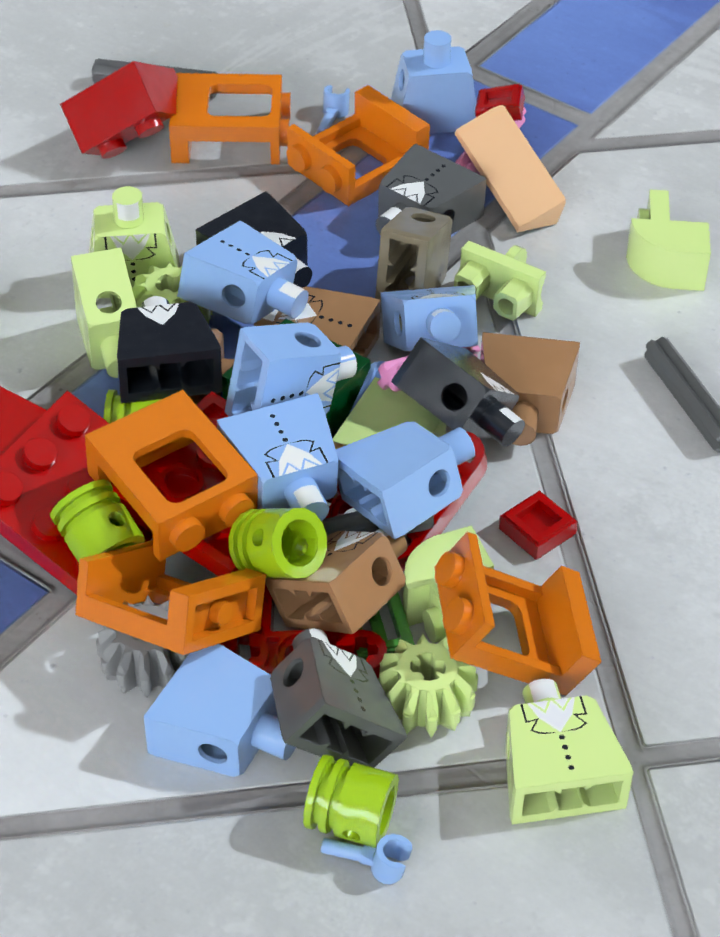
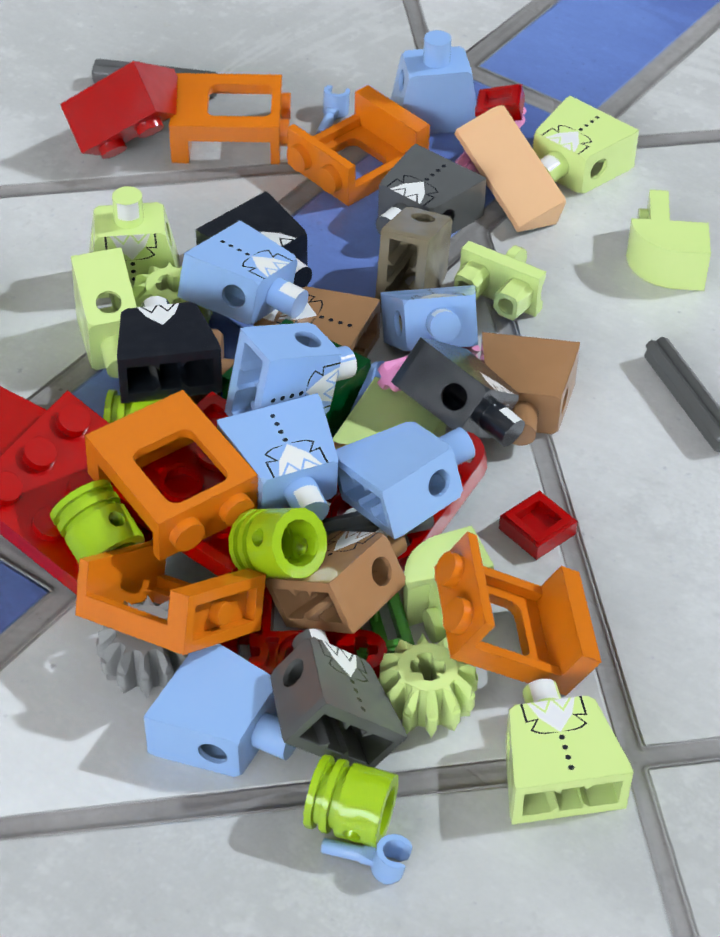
none -> yellowish green torso [533,96,639,193]

